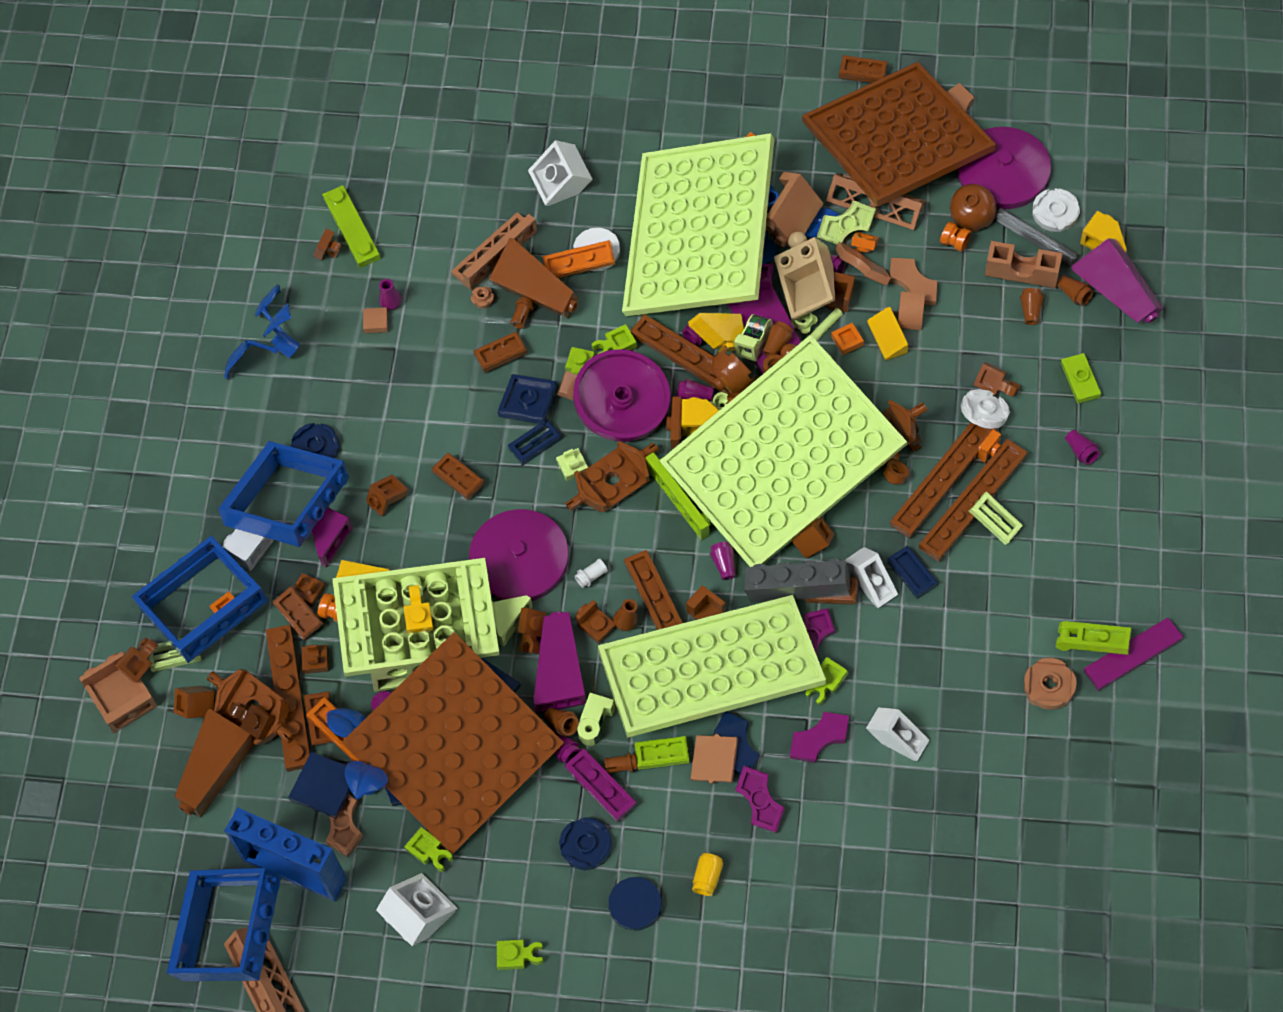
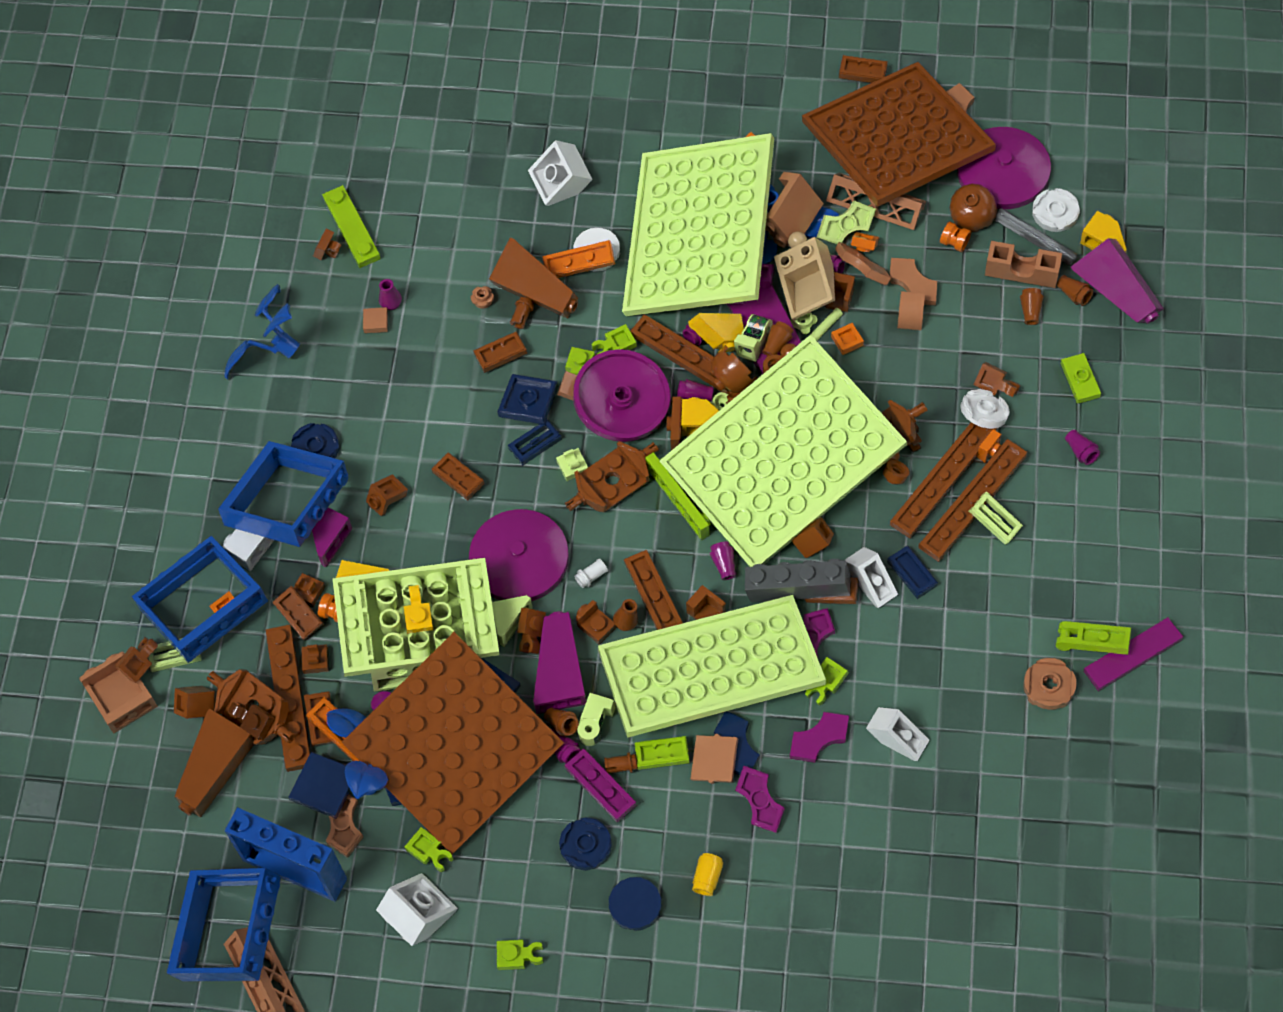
nougat fence [451,212,537,291] -> none
yellow slope [867,307,908,361] -> none

